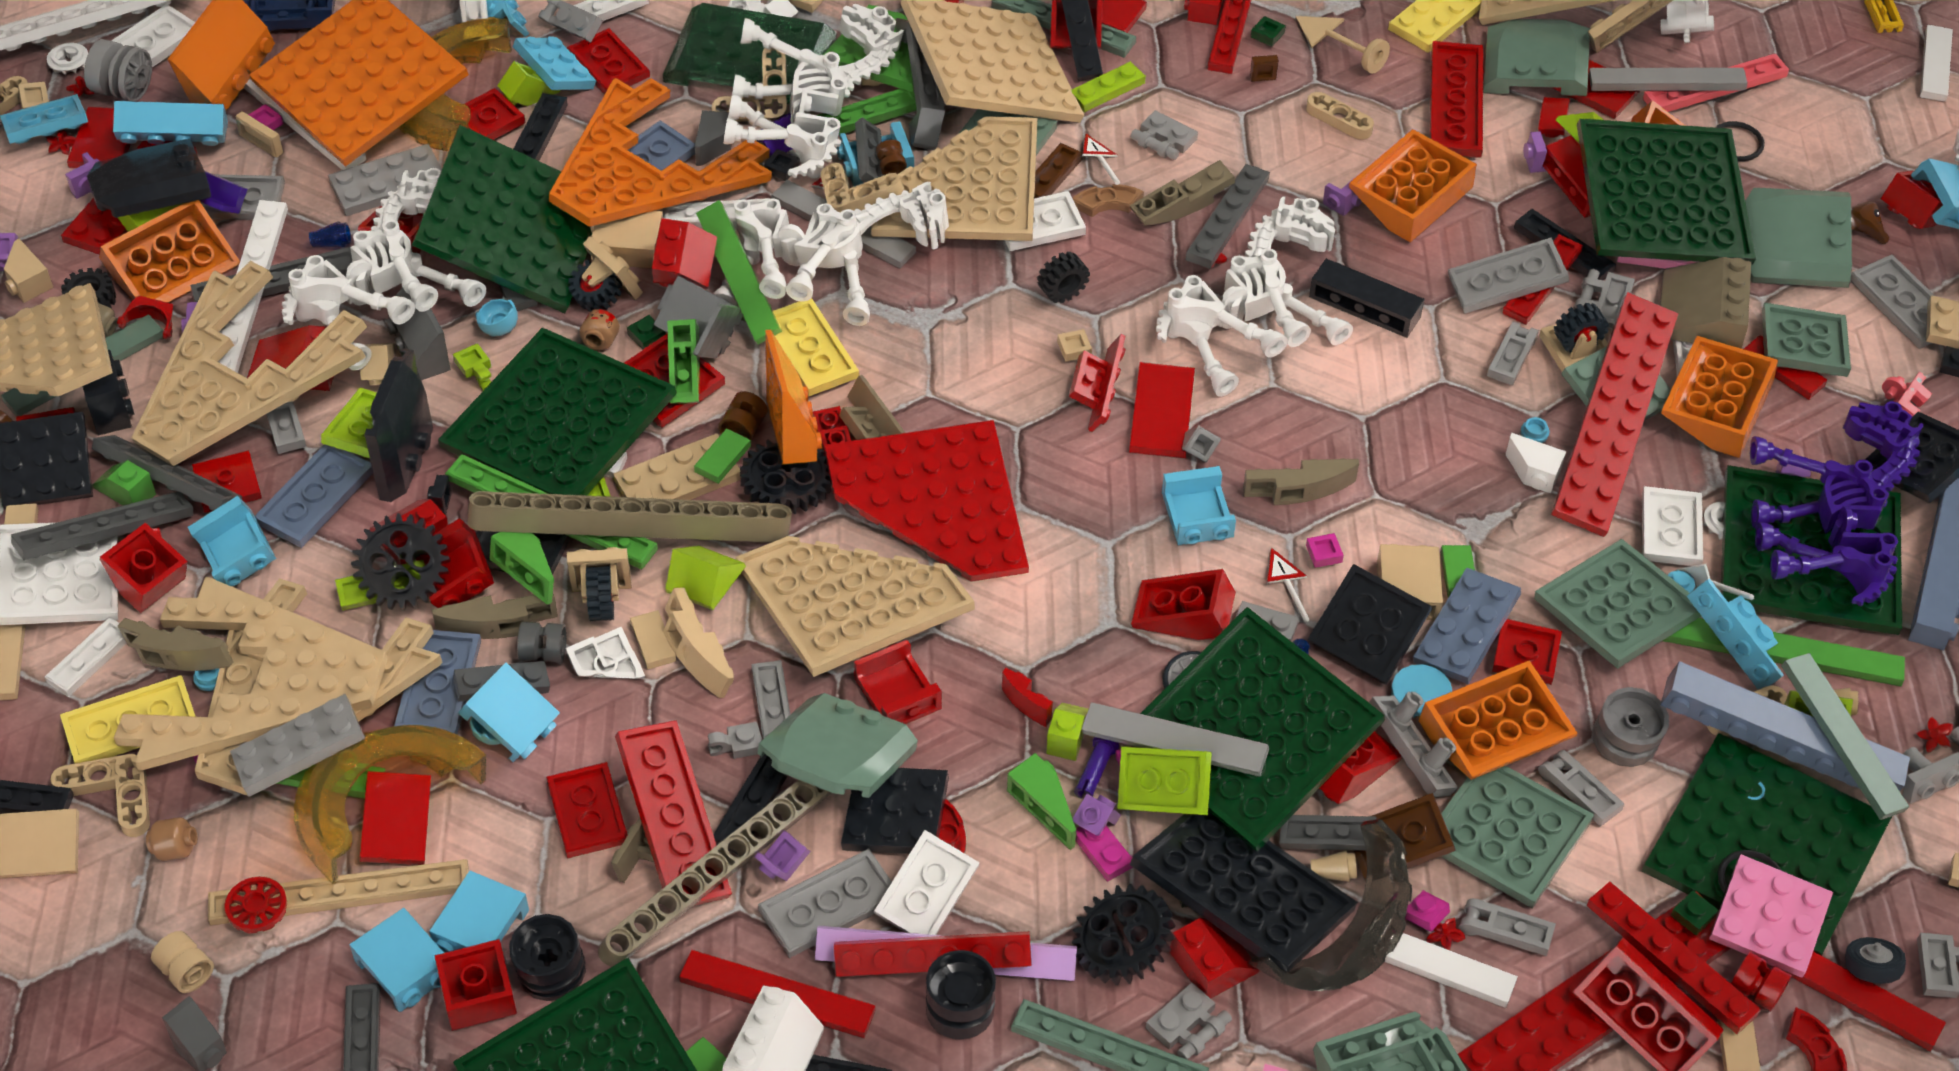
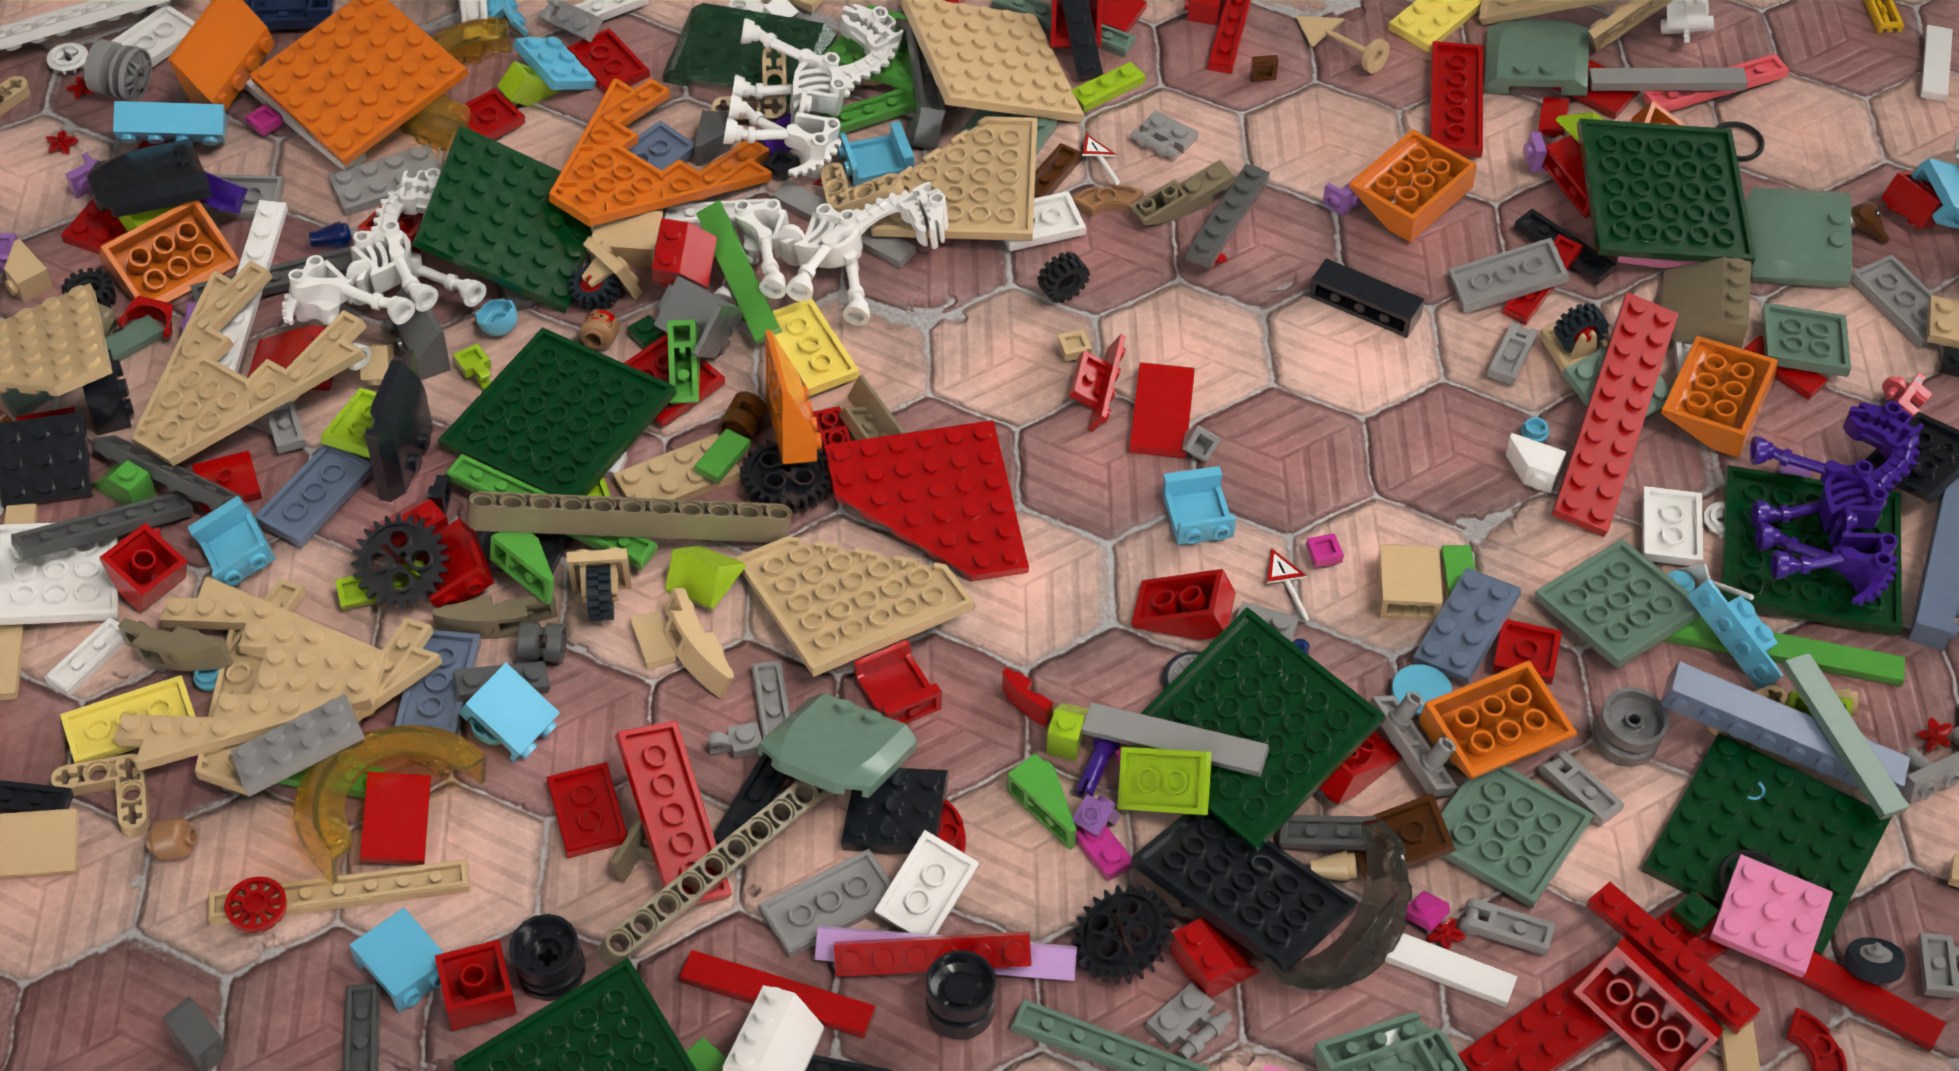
medium azure plate [0,94,88,144] -> none
tan plate [18,82,49,109] -> none
red tile [67,107,131,168] -> none
tan wheel [151,931,214,993] -> none
tan tile [235,111,283,158] -> none
medium azure panel [430,871,529,953] -> none
black plate [513,93,568,161] -> none
white slope [566,627,645,679] -> none
medium lavender bracket [754,830,811,881] -> none
dark grey plate [855,117,883,183] -> none
reddish brown wheel [876,139,907,175] -> none
white animal [1156,196,1353,397] -> none
dark tan slope [1243,458,1359,505] -> none
dark green plate [1251,16,1286,47] -> none
tan beam [1306,92,1374,140] -> none
black plate [1308,564,1432,685] -> none
light grey plate [1574,269,1635,329] -> none
red wheel [1731,951,1792,1012] -> none

